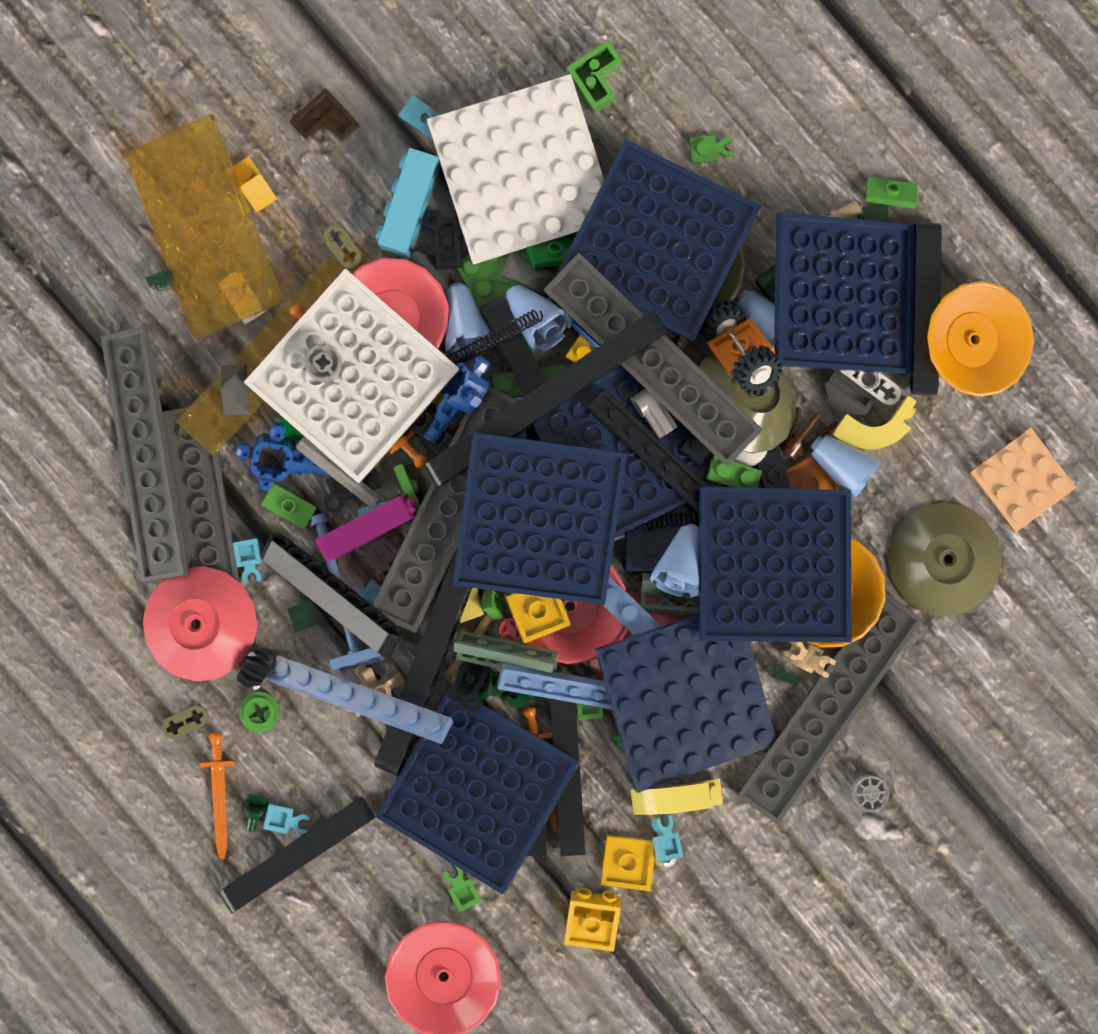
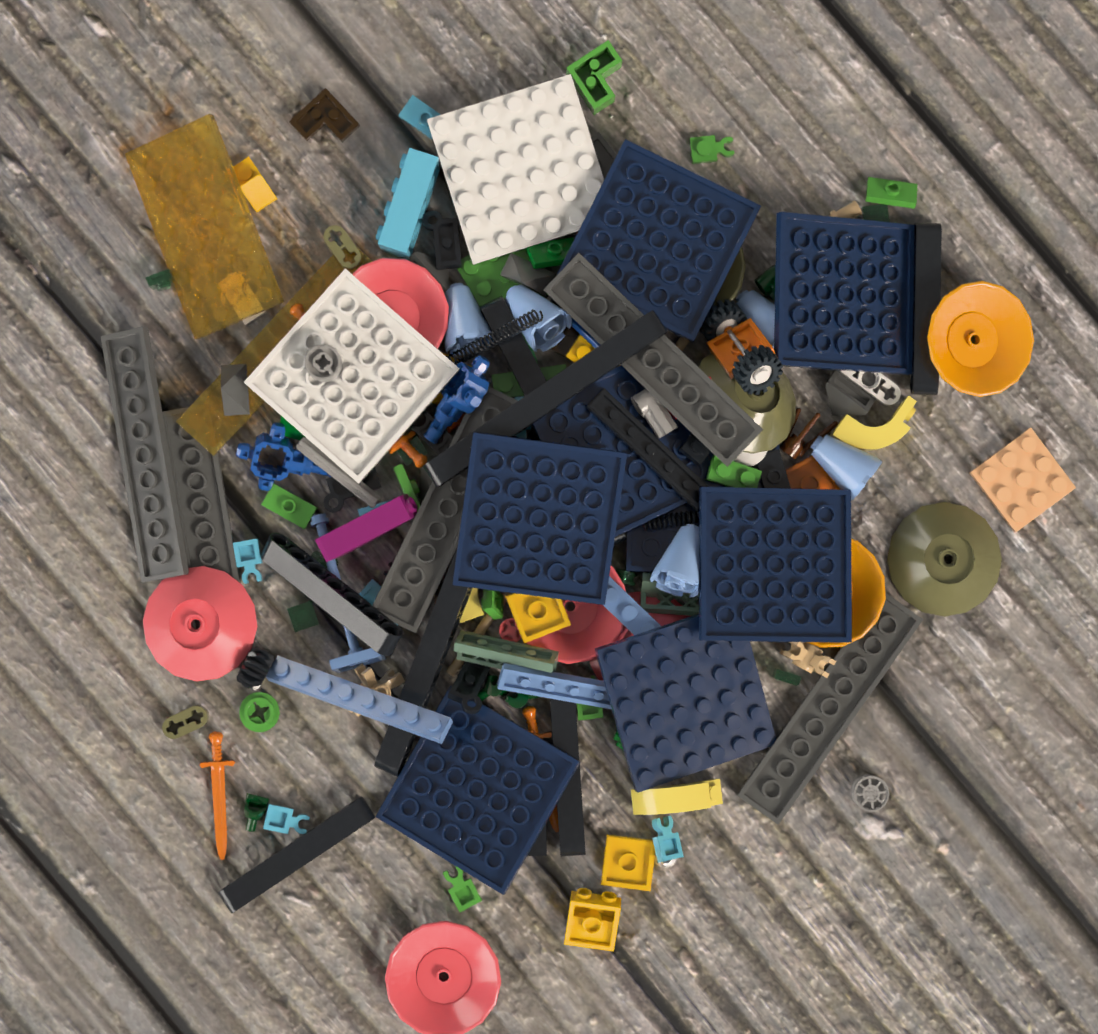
none -> clear green bush [615,569,637,586]

